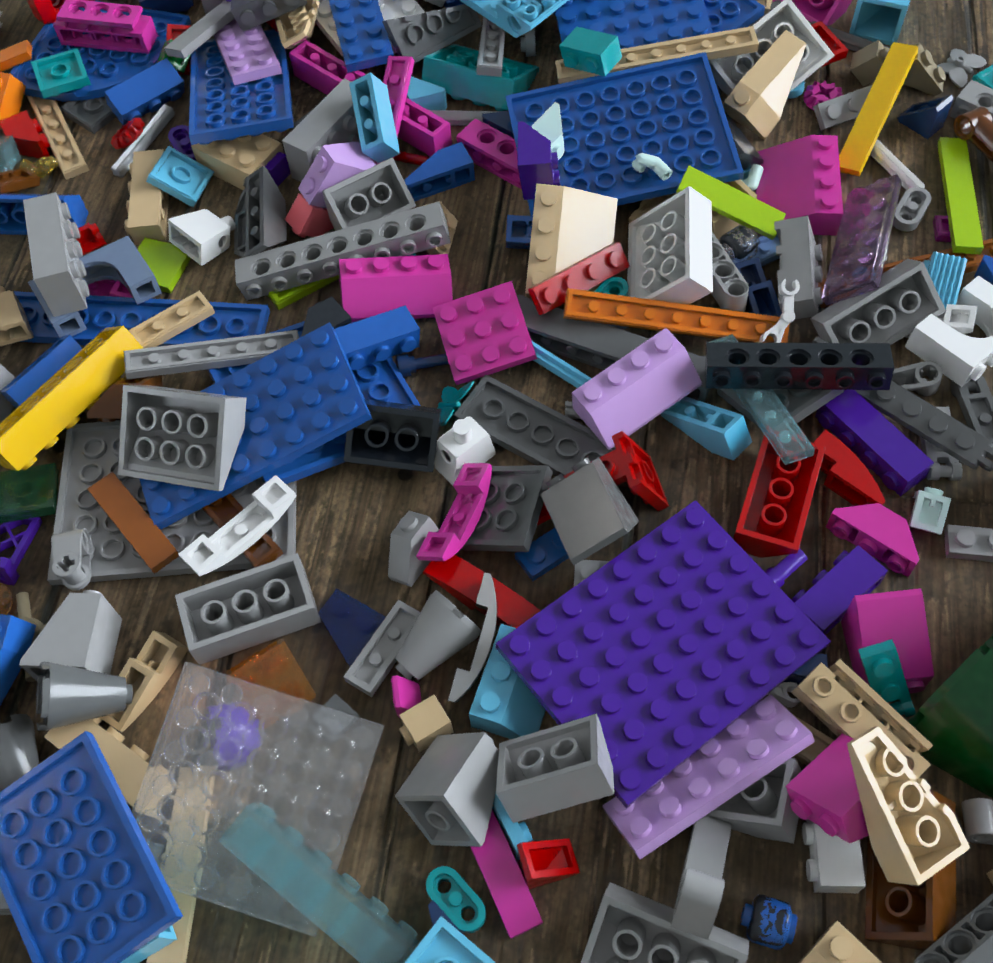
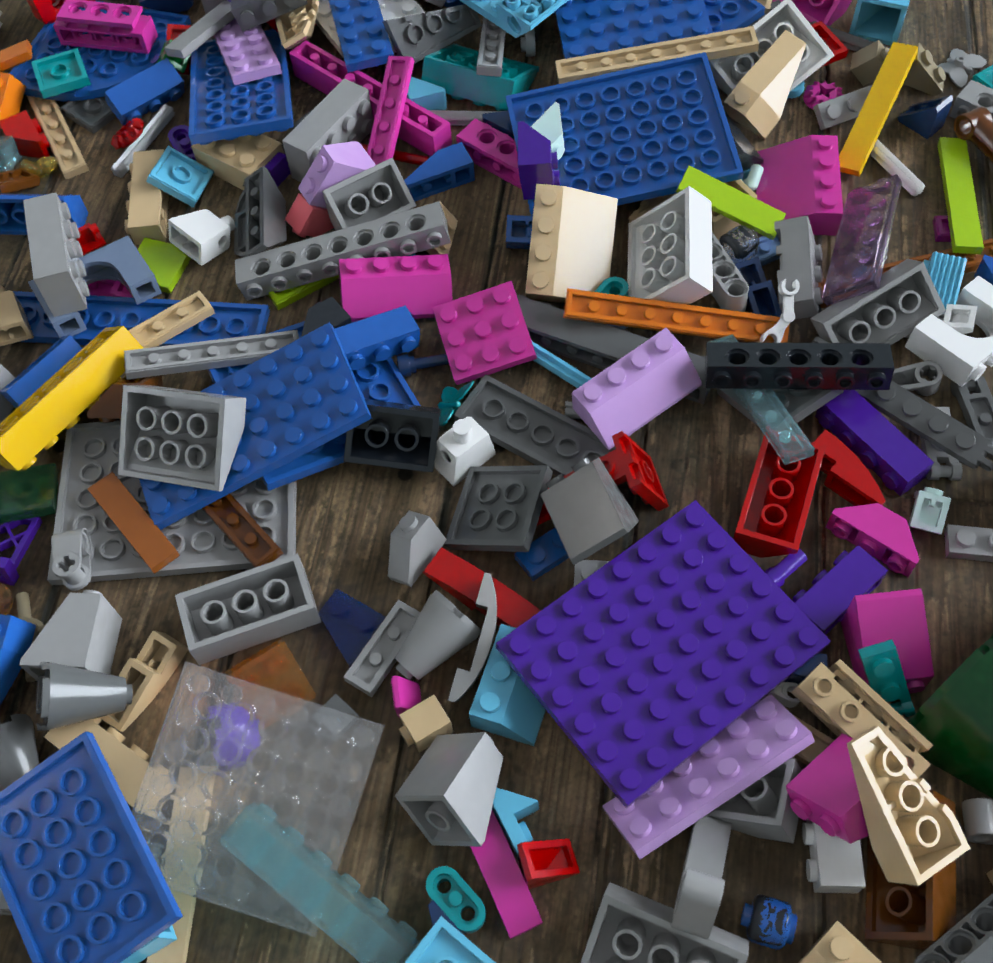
white slope [178,475,296,576] -> none
medium azure brick [349,73,400,163] -> none
dark pink slope [416,463,492,561] -> none
light grey slope [496,714,614,823] -> none
plate [528,241,630,315] -> none
teal brick [559,26,622,76] -> none
light aqua arm [632,153,672,181] -> none
medium azure slope [661,396,752,460] -> none
light grey plate [891,187,931,231] -> none

